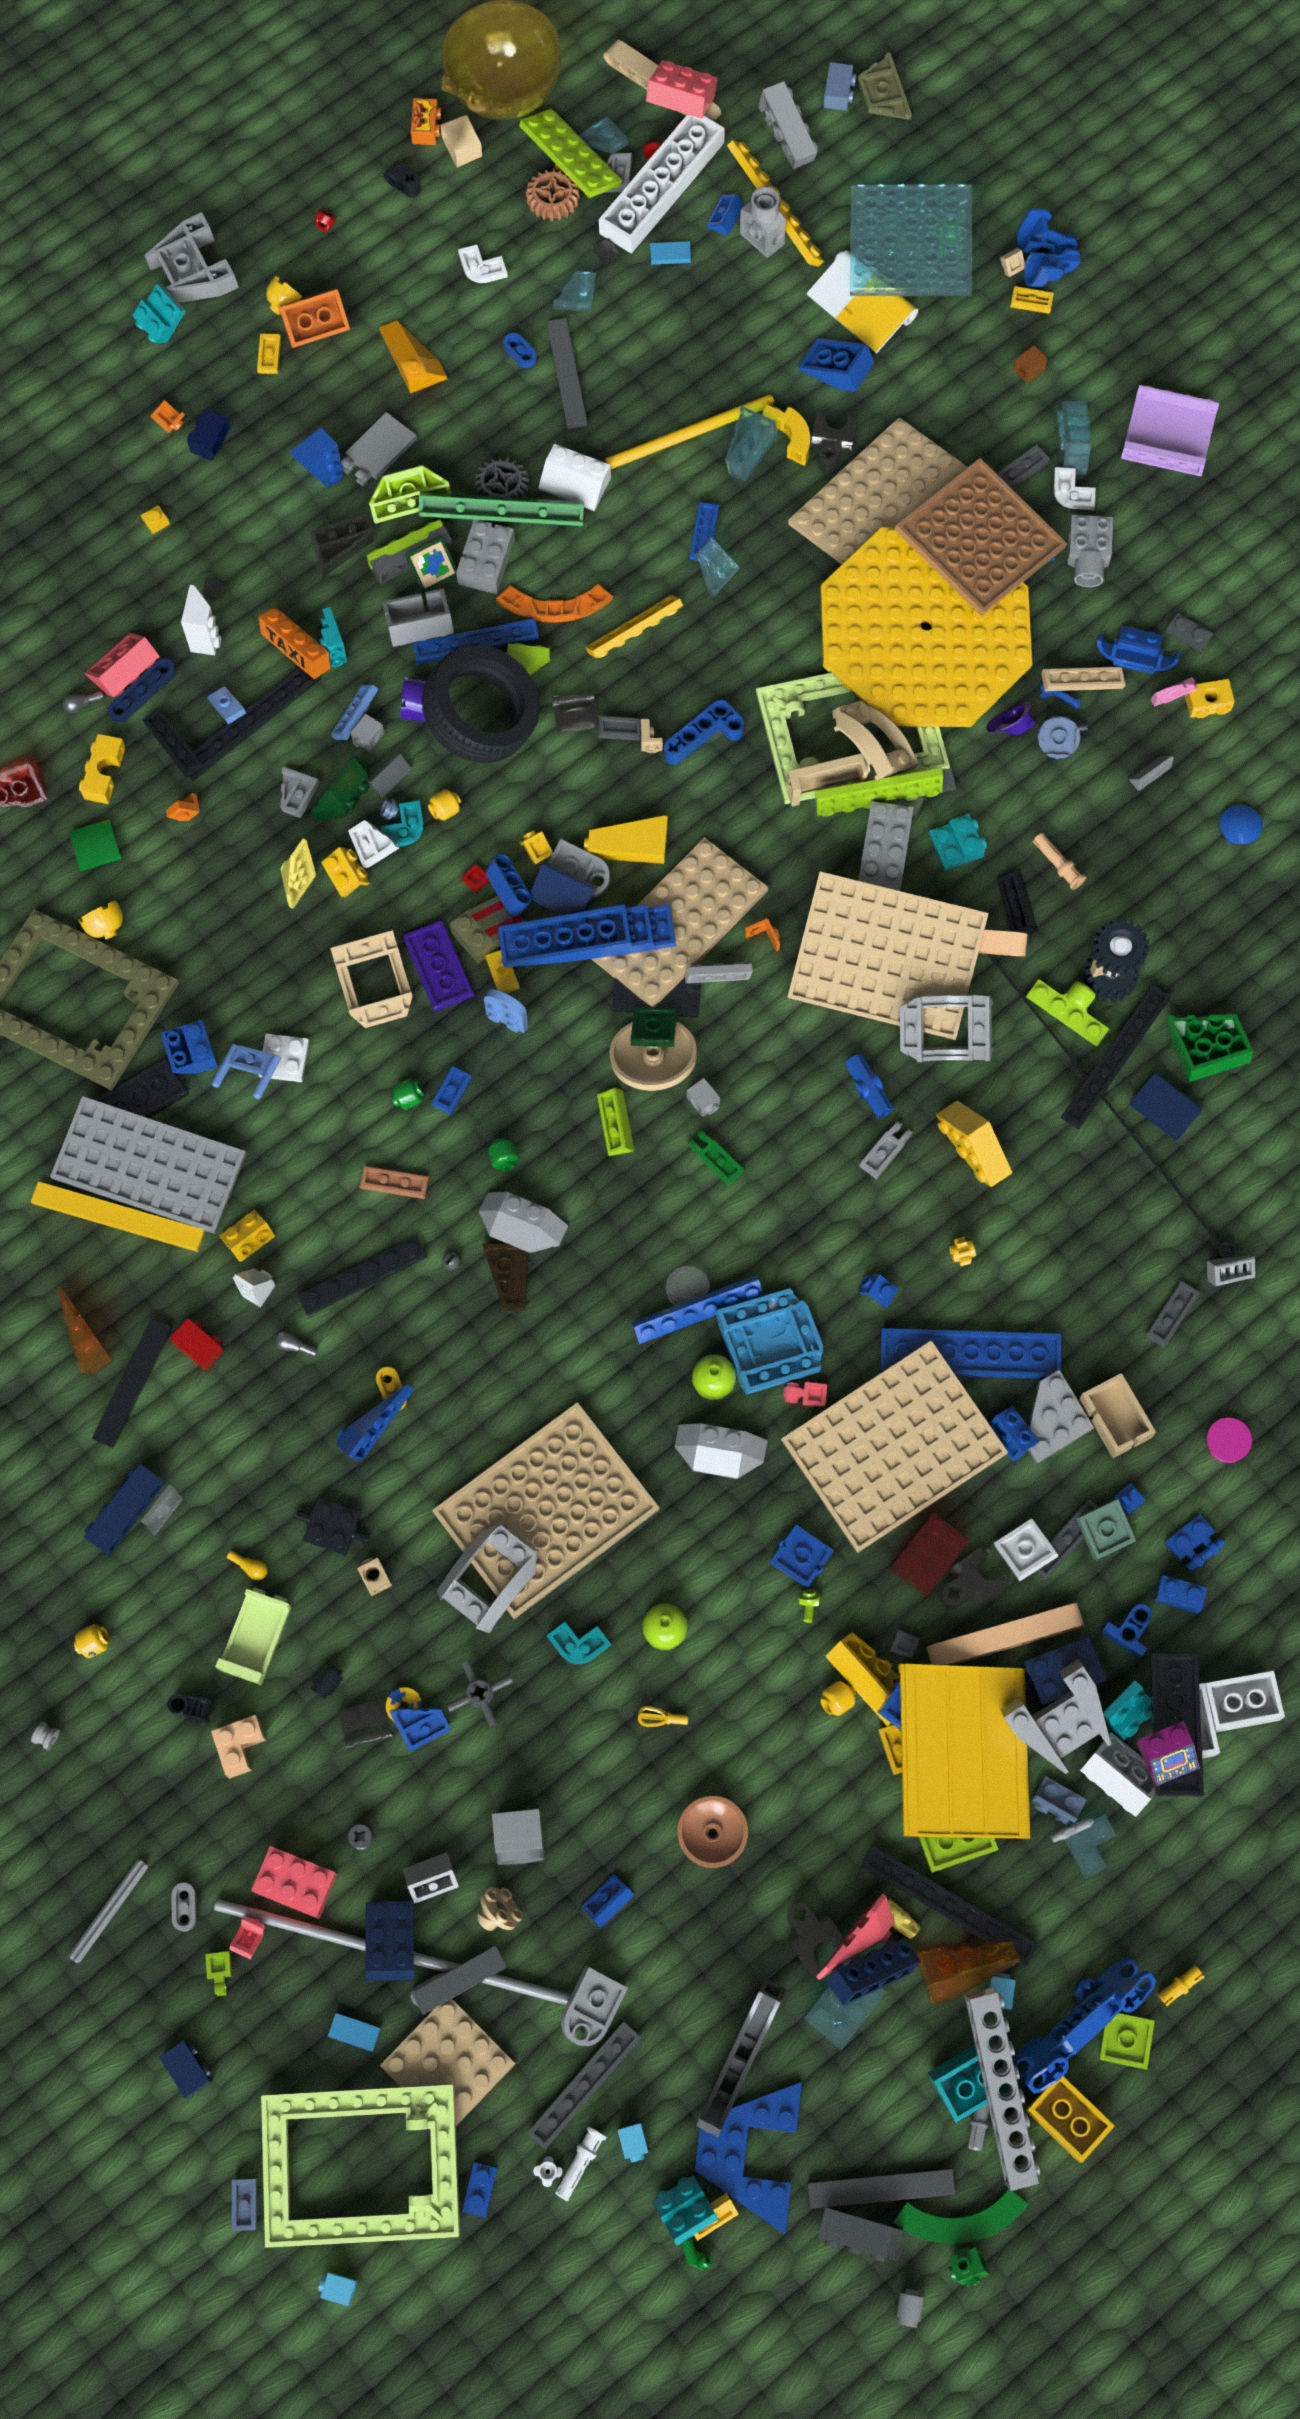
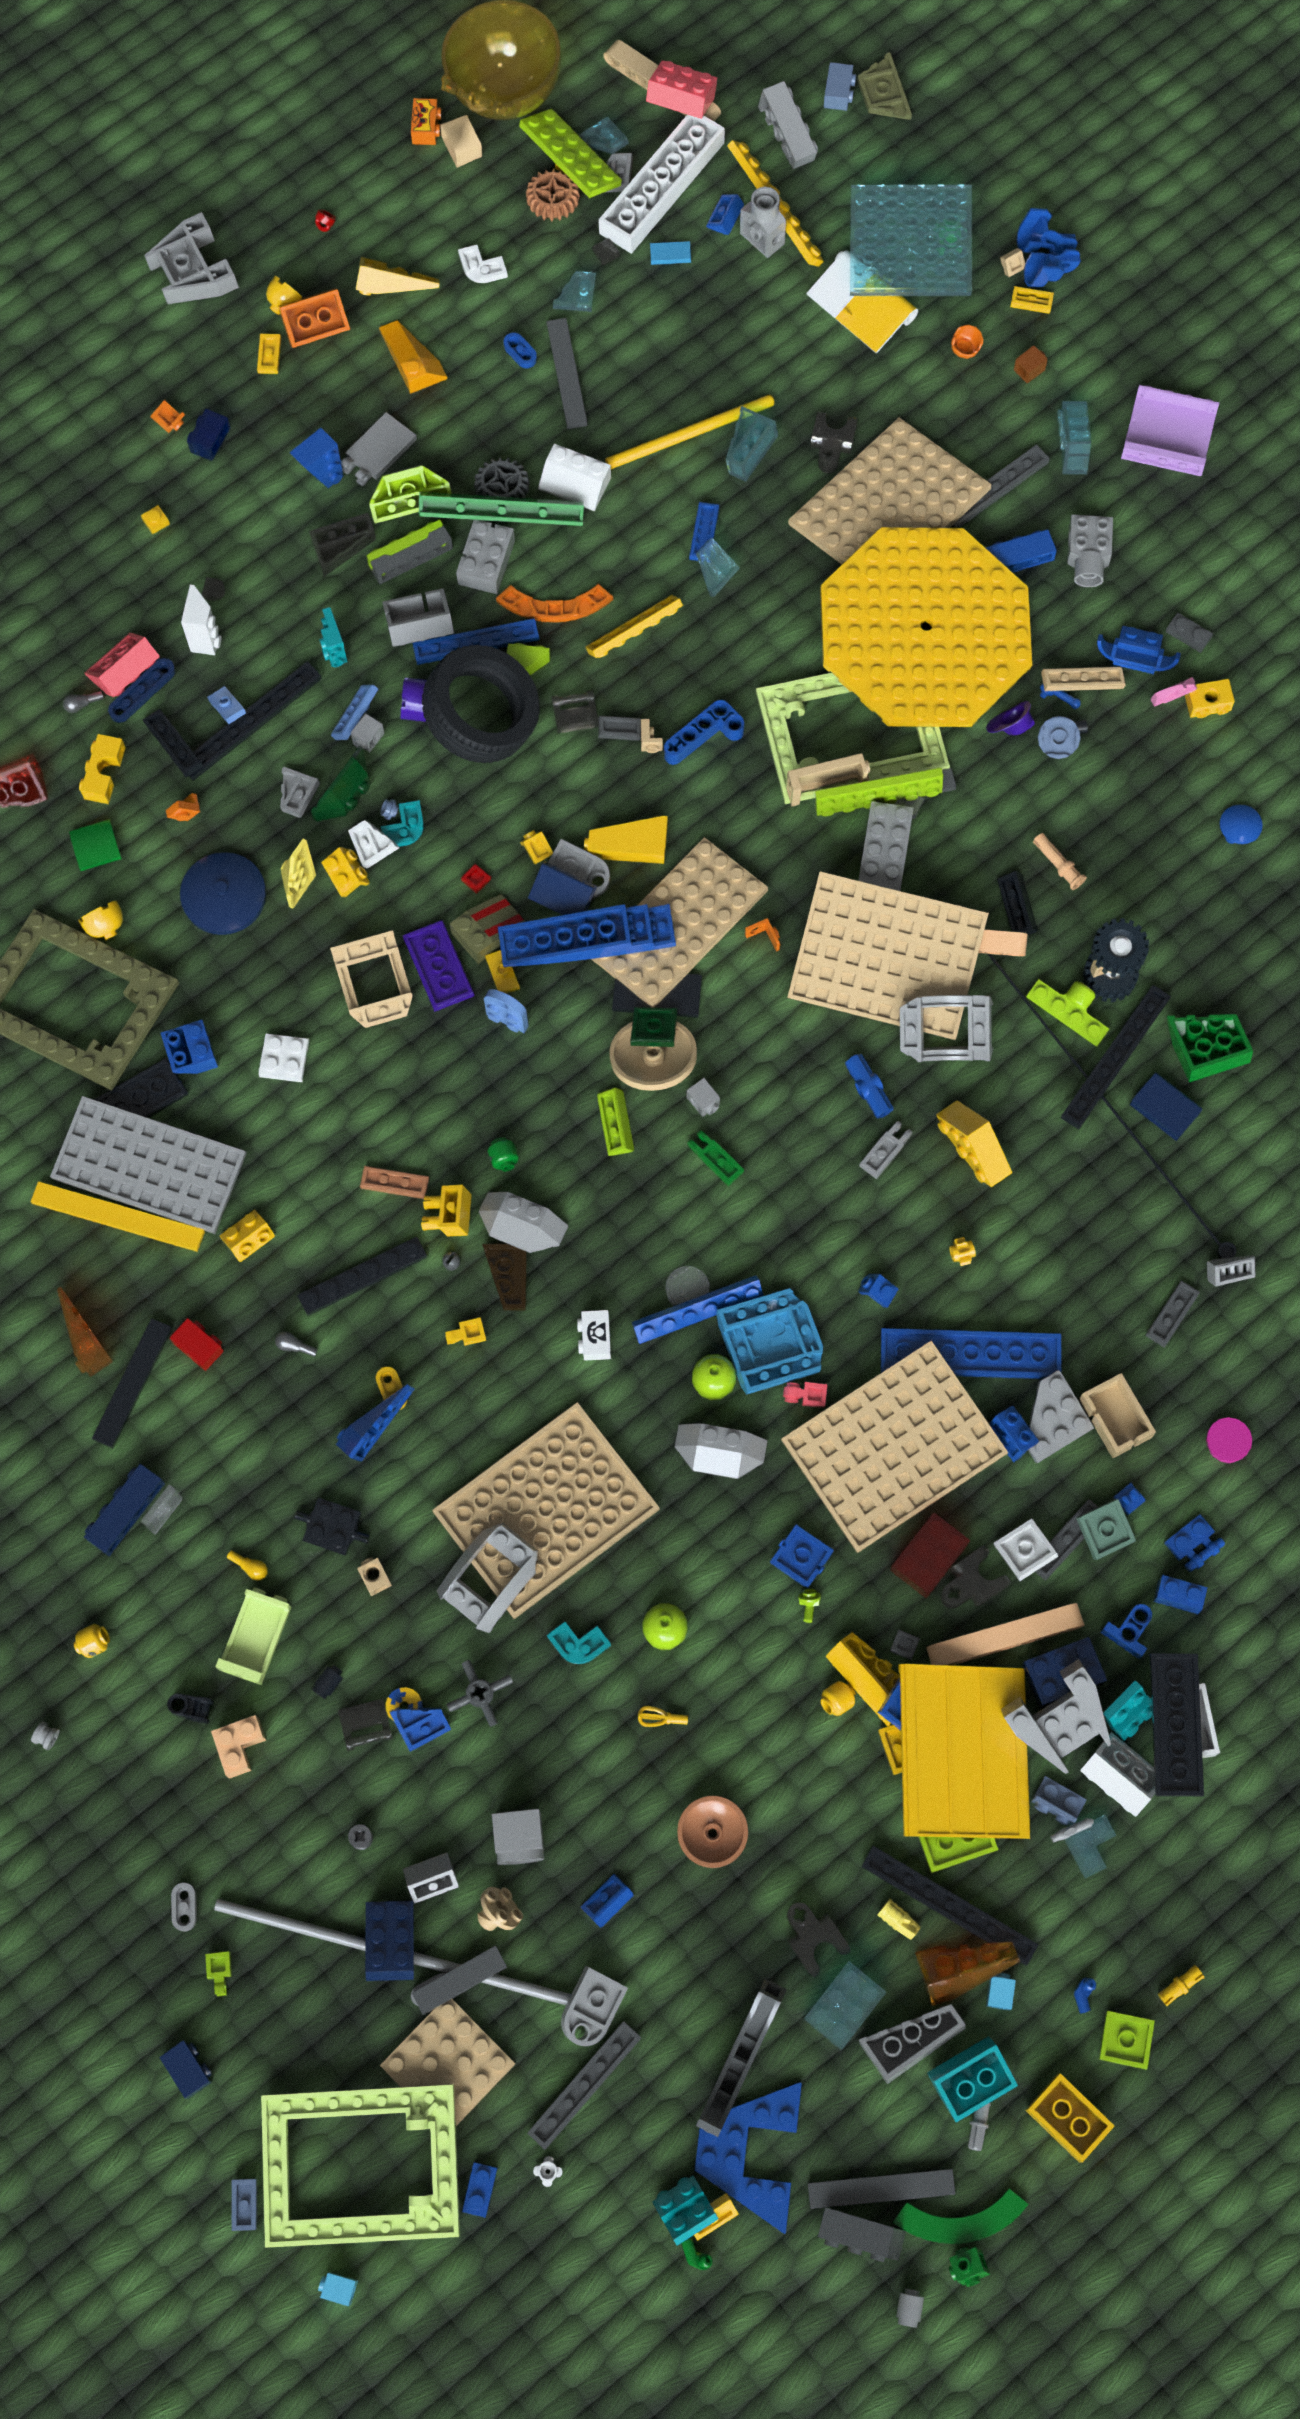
light grey axle [69,1859,148,1963] -> none
teal plate [132,284,186,343] -> none
medium blue plate [212,1044,281,1099] -> none
coral bracket [229,1916,265,1959] -> none
white slope [233,1269,275,1308] -> none
coral brick [251,1846,338,1919] -> none
orange brick [259,606,330,679] -> none
dark azure tile [328,2013,381,2052] -> none
dark grey tile [368,753,412,798] -> none
black piece [383,160,421,198] -> none
green head [391,1078,425,1110] -> none
tile [404,536,457,593] -> none
yellow head [428,789,461,821] -> none
blue plate [432,1066,472,1115] -> none
blue beam [485,854,532,916] -> none
white pin [555,2126,607,2201] -> none
medium azure brick [618,2123,649,2163] -> none
red tile [643,142,661,160] -> none
light grey plate [685,962,753,983] -> none
yellow arch [762,405,810,466] -> none
blue slope [798,338,875,392] -> none
coral wedge [816,1894,894,1980] -> none
dark blue brick [827,1938,921,2006] -> none
tan wedge [832,701,919,780] -> none
medium nougat plate [894,458,1067,616] -> none
teal plate [928,814,987,871] -> none
light grey brick [964,1987,1040,2191] -> none
blue piece [1012,1957,1156,2094] -> none
white plate [1053,467,1096,510] -> none
light grey slope [1129,756,1174,790] -> none
slope [1136,1721,1200,1786] -> none
white brick [1205,1671,1285,1732] -> none
none -> dark blue dish [180,853,266,935]
none -> yellow wedge [356,257,440,295]
none -> yellow brick [421,1185,472,1237]
none -> yellow plate [445,1317,486,1346]
none -> white brick [577,1310,611,1360]
none -> light grey wedge [859,2004,965,2084]
none -> orange hair [951,324,983,359]

